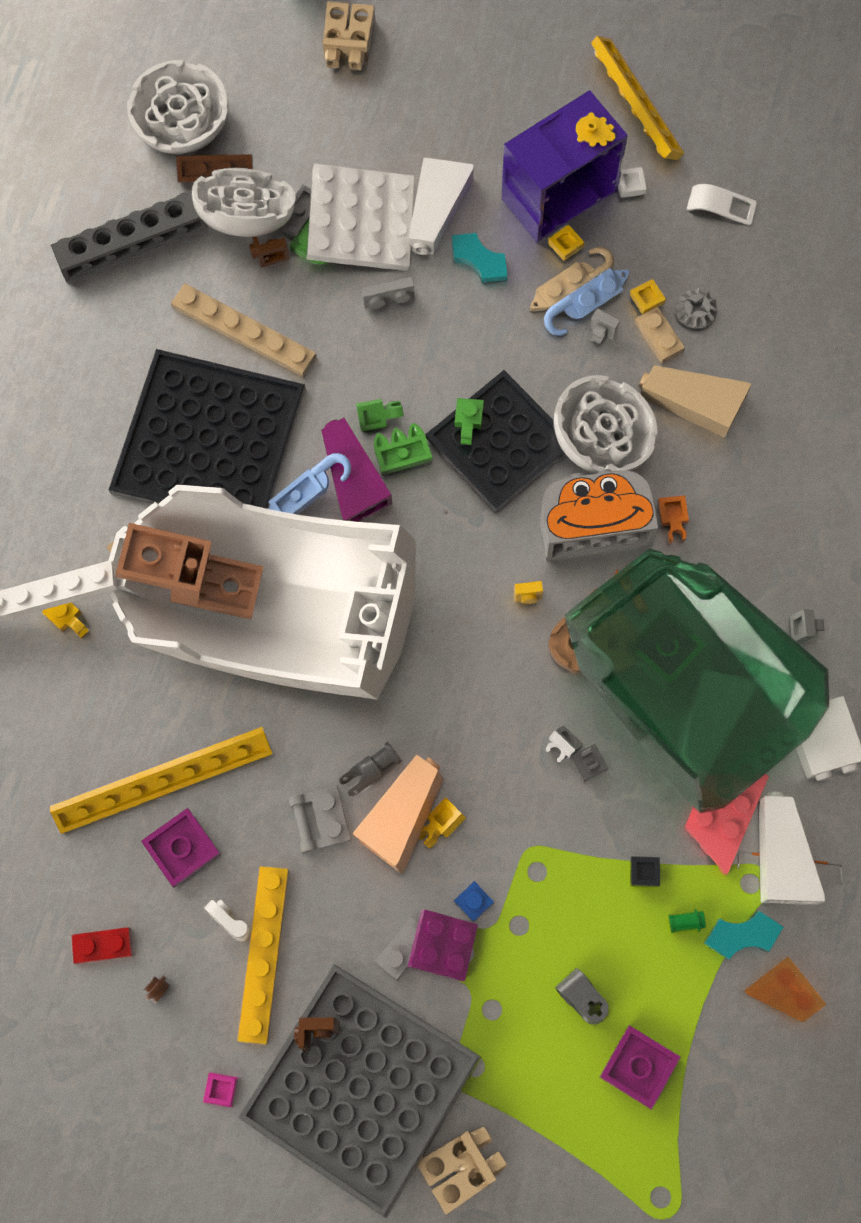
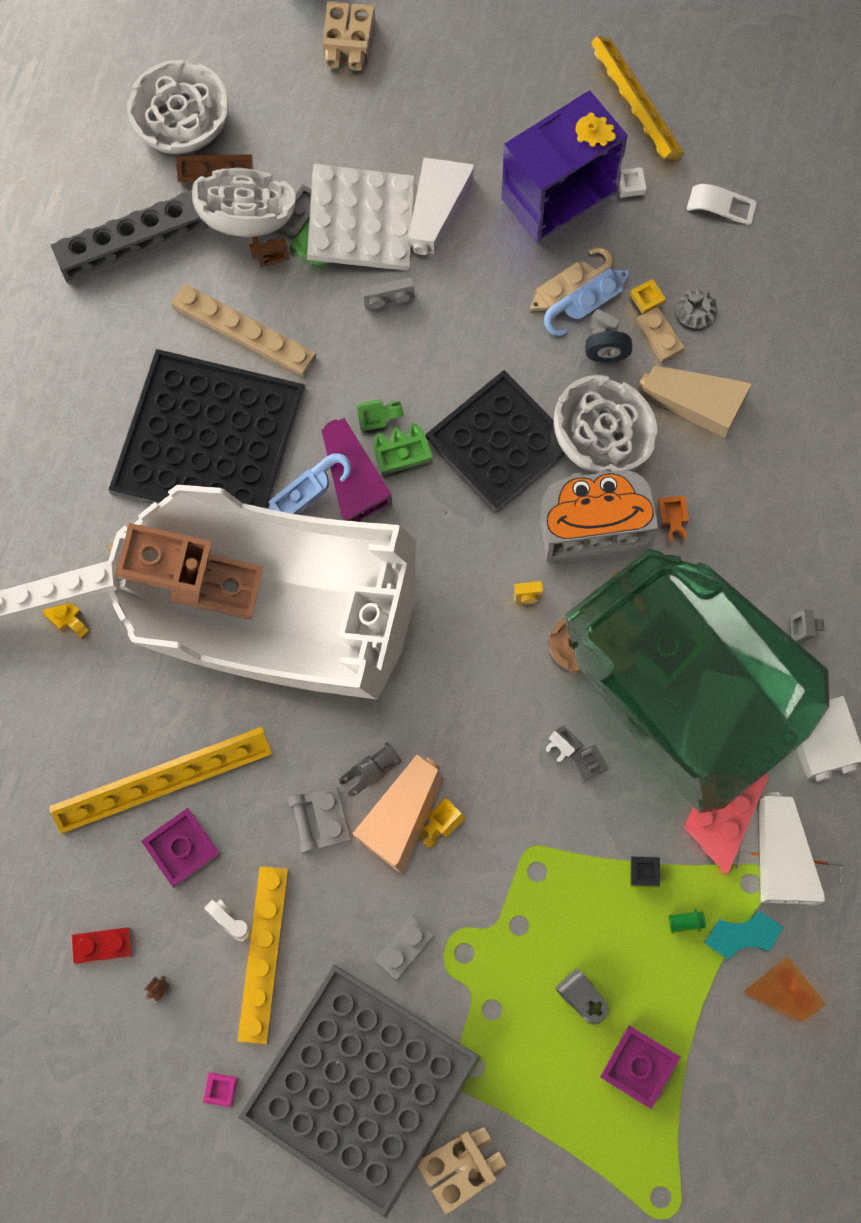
reddish brown bracket [294,1017,340,1051] -> none
magenta plate [407,909,478,981] -> none
teal tile [452,233,508,283] -> none
blue plate [454,881,494,923] -> none
bright green plate [455,398,484,445] -> none
yellow plate [548,224,585,261] -> none
none -> black bush [585,331,633,363]

